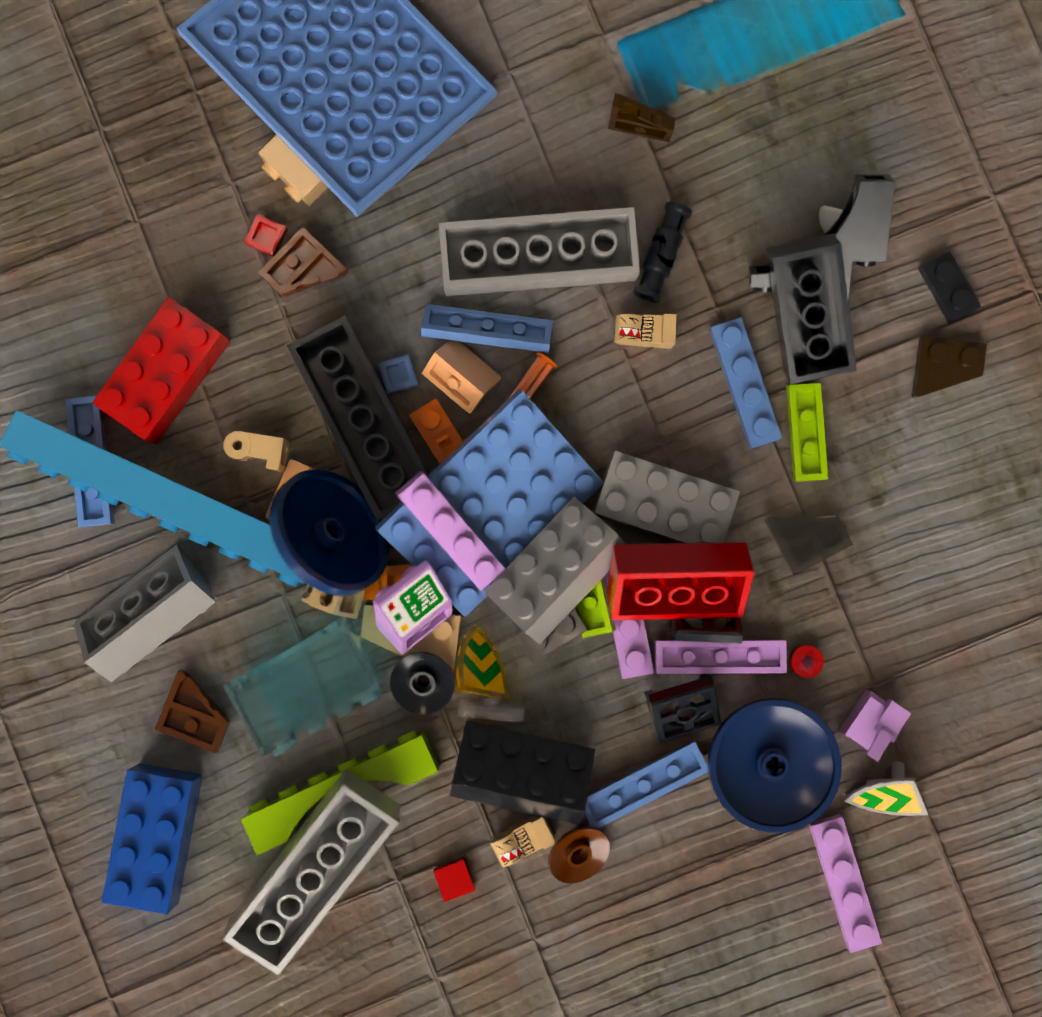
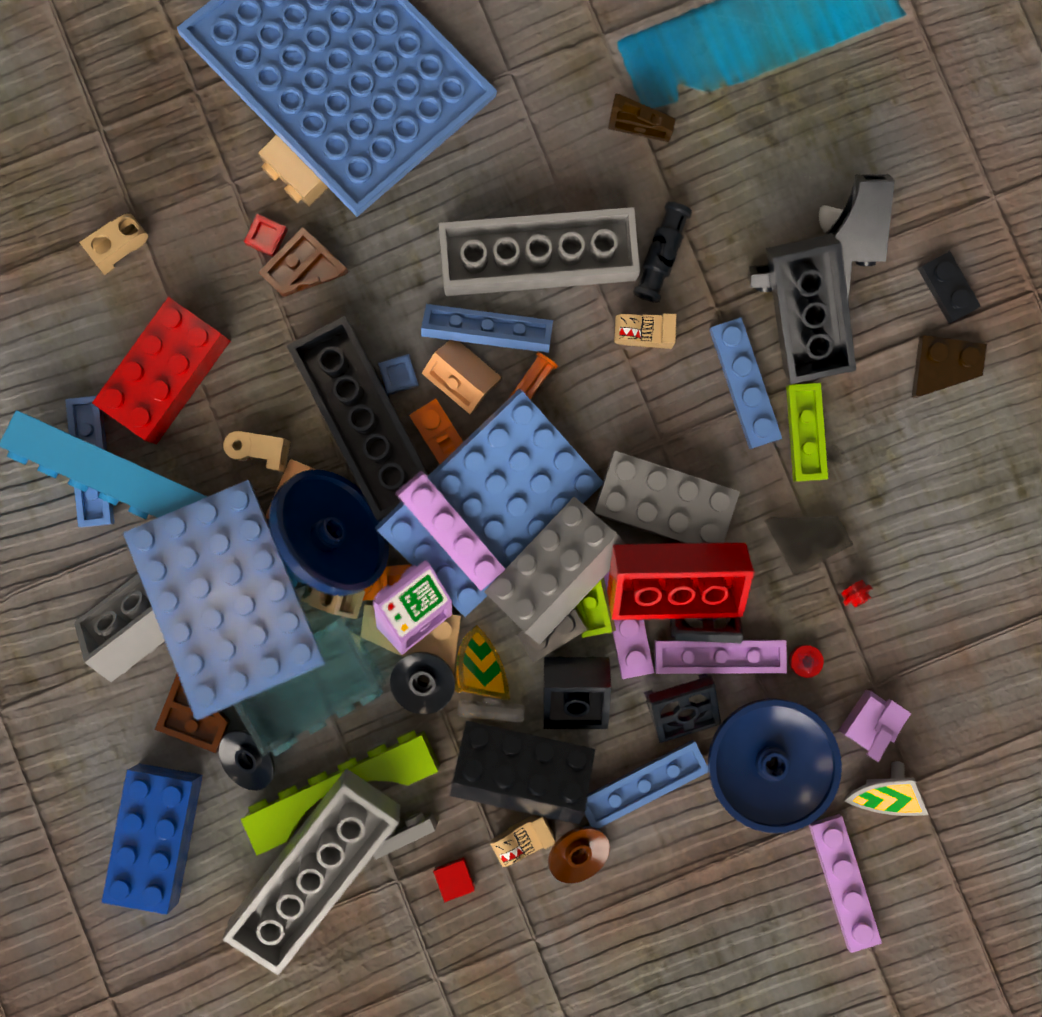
none -> tan leg [79,213,148,275]
none -> medium blue plate [123,480,326,720]
none -> black dish [219,730,275,790]
none -> light grey plate [373,812,437,860]
none -> black slope [543,656,611,729]
none -> red plate [841,579,873,608]

